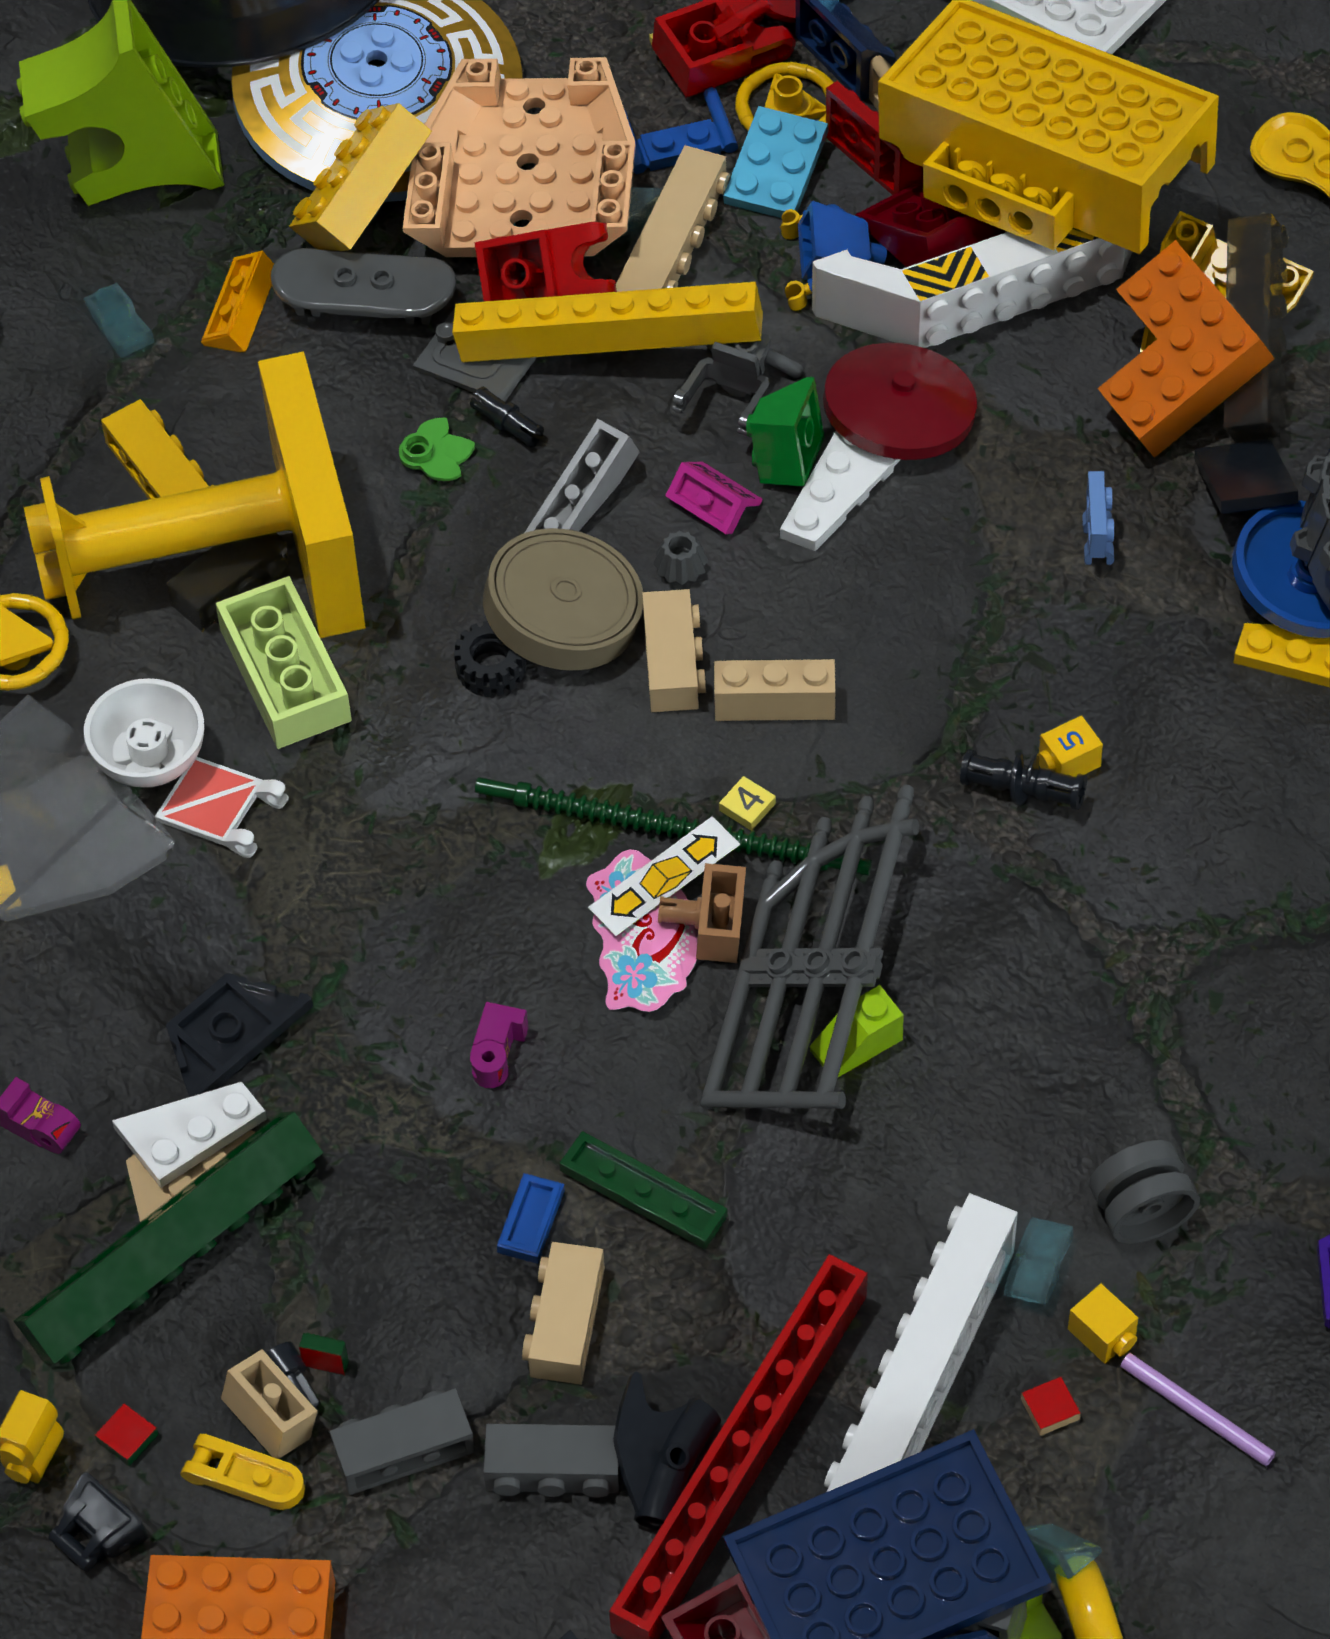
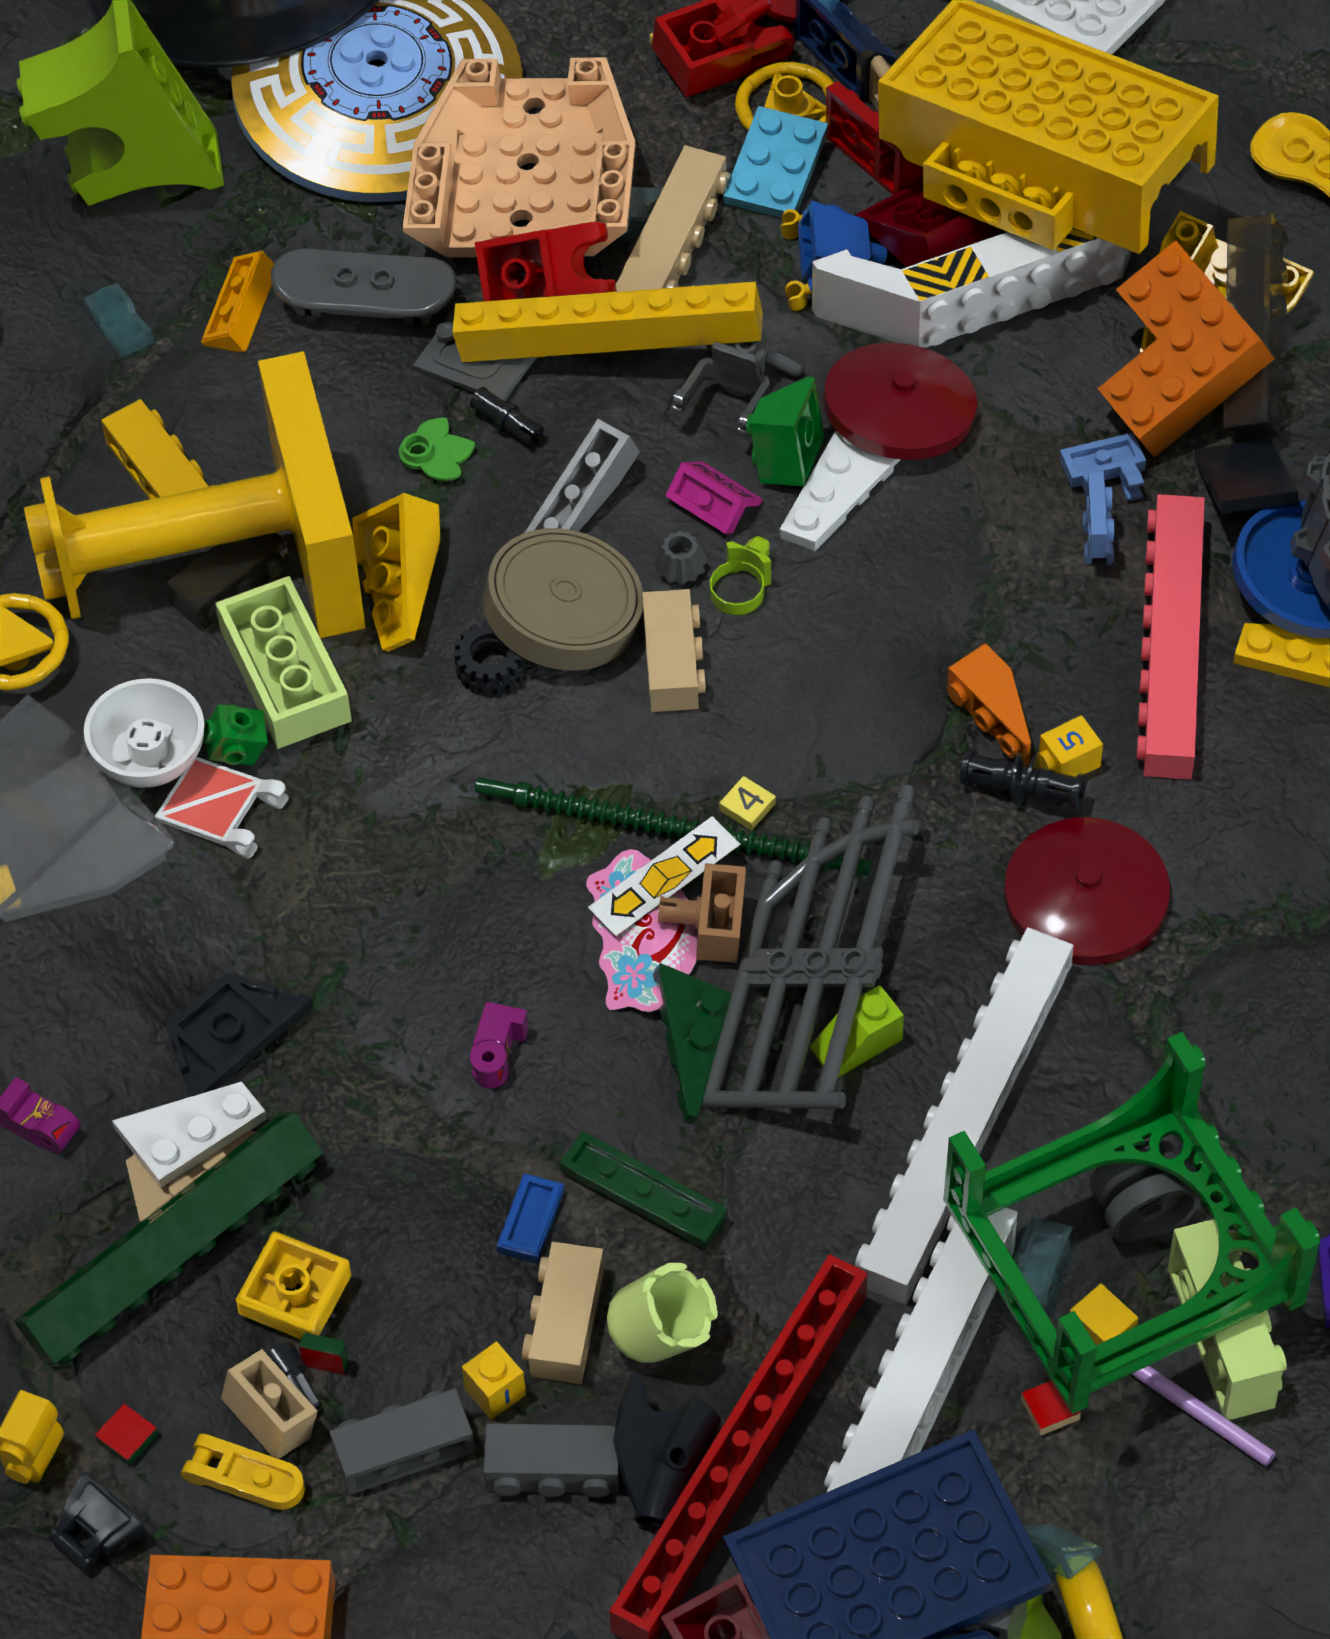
yellow brick [289,103,432,251] -> none
blue plate [624,87,738,174] -> none
tan brick [714,659,835,721] -> none
none -> green brick [203,704,268,766]
none -> yellow brick [236,1232,351,1339]
none -> yellow wedge [353,493,440,652]
none -> yellow brick [462,1341,526,1420]
none -> yellowish green cylinder [607,1263,718,1363]
none -> dark green wing [653,963,732,1124]
none -> lime piece [710,536,771,615]
none -> white brick [855,927,1074,1305]
none -> green arch [943,1032,1320,1414]
none -> orange slope [947,643,1031,766]
none -> dark red dish [1004,817,1170,965]
none -> medium blue plate [1059,433,1146,502]
none -> coral brick [1136,494,1205,780]
none -> yellowish green brick [1168,1219,1287,1420]

